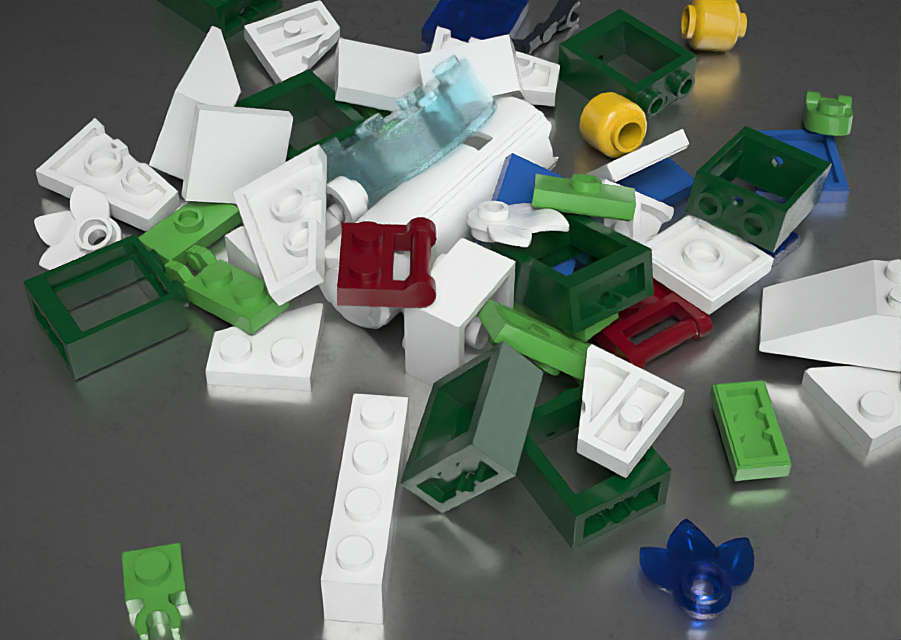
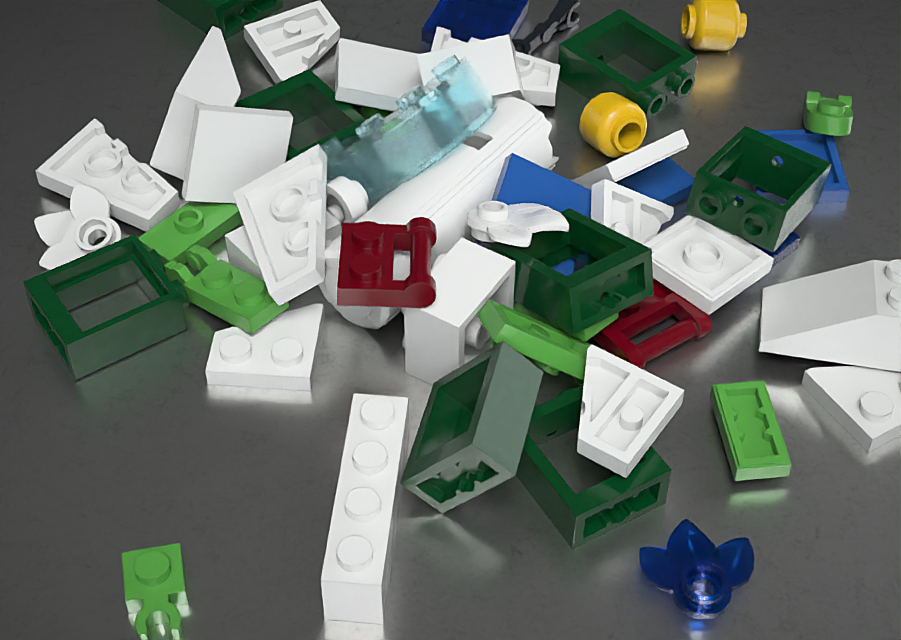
bright green plate [532,174,636,222] -> none

